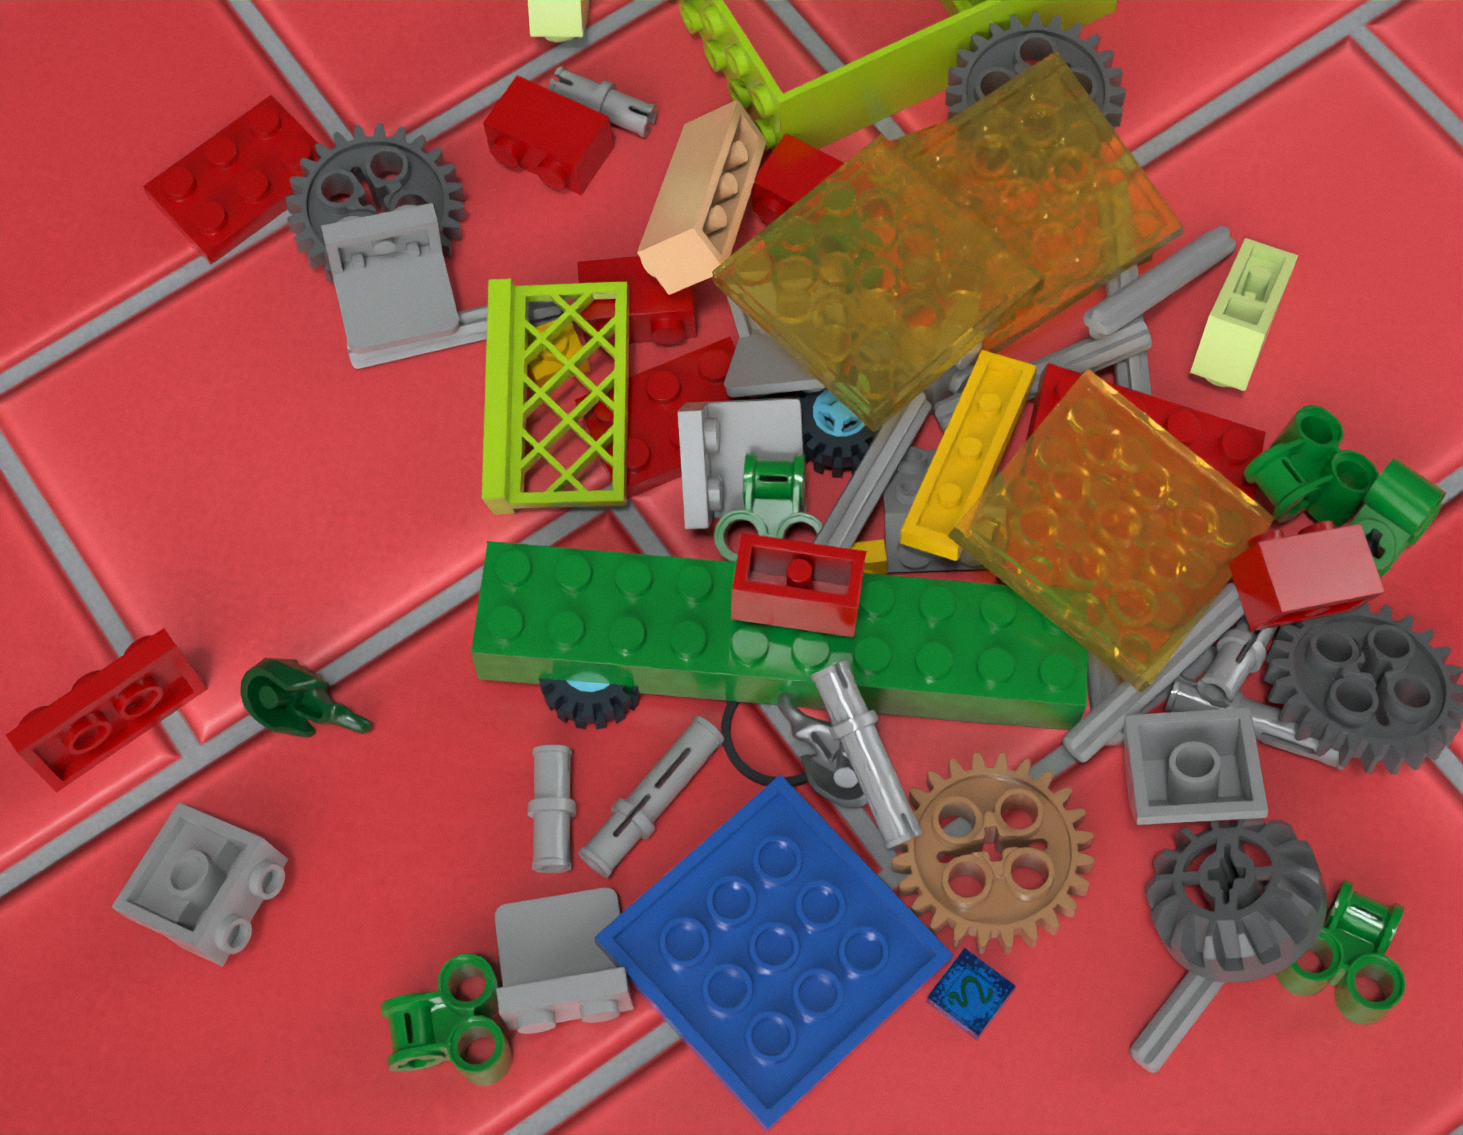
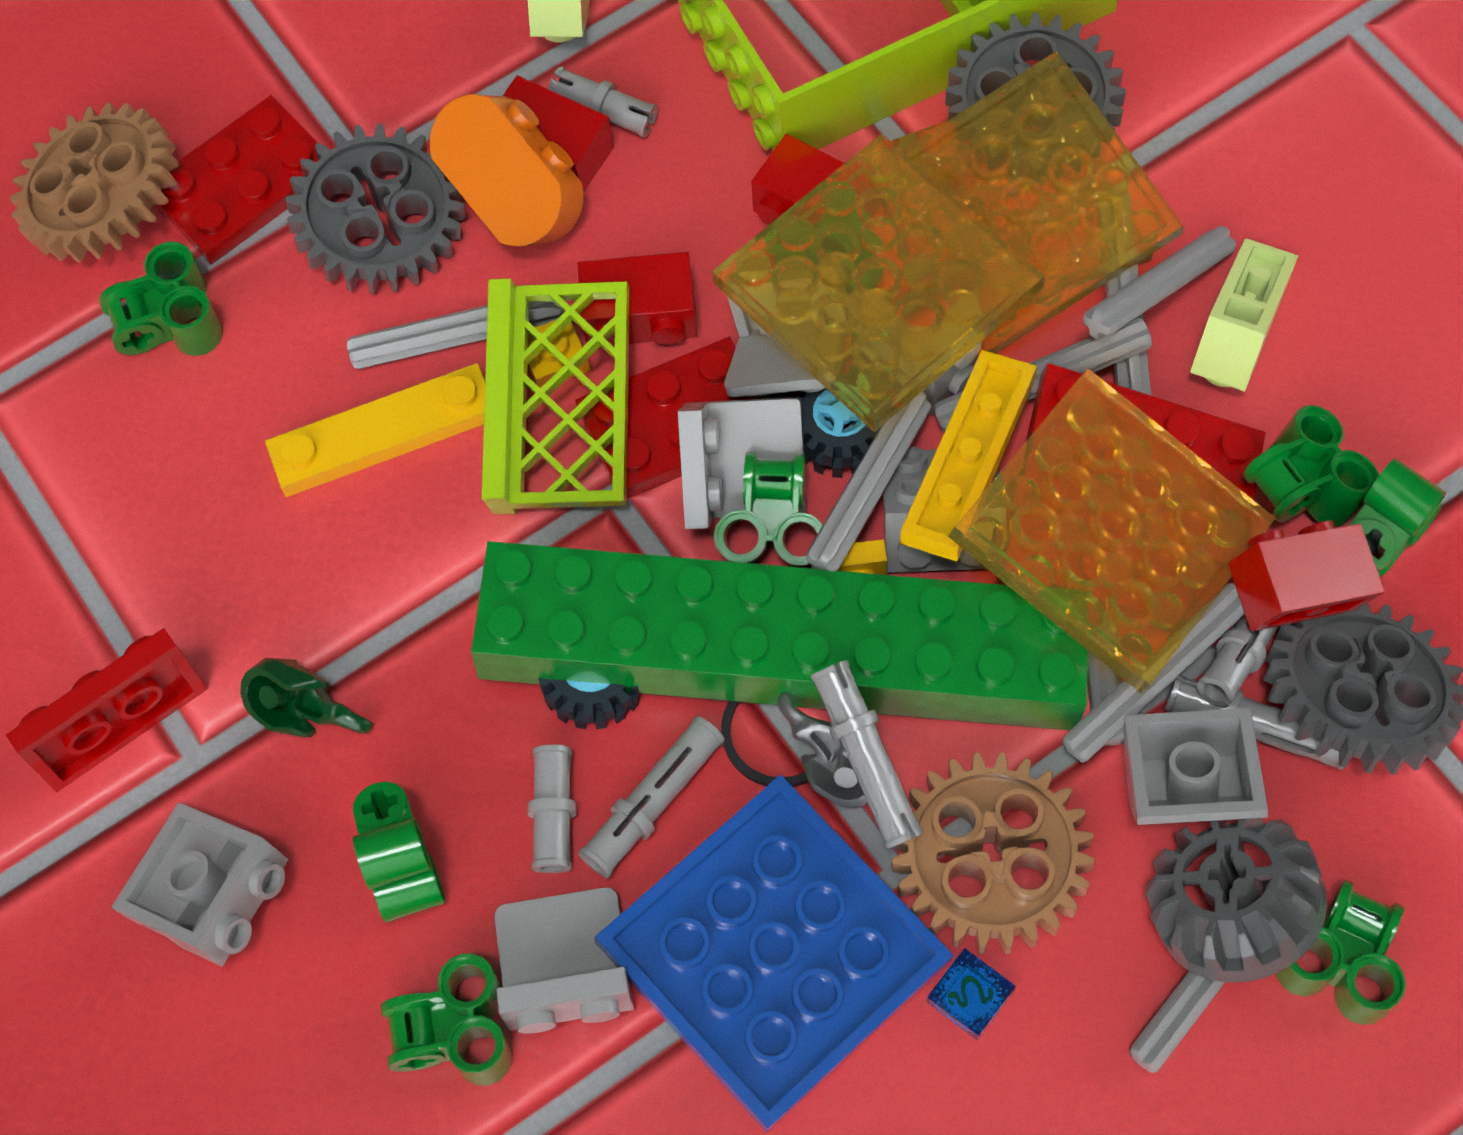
light grey bracket [321,203,460,354] -> none
light nougat brick [637,99,767,295] -> none
red brick [731,533,867,637] -> none
none -> medium nougat gear [10,102,179,262]
none -> green piece [99,241,223,356]
none -> yellow plate [265,363,485,497]
none -> green piece [352,781,445,923]
none -> orange brick [430,94,583,246]

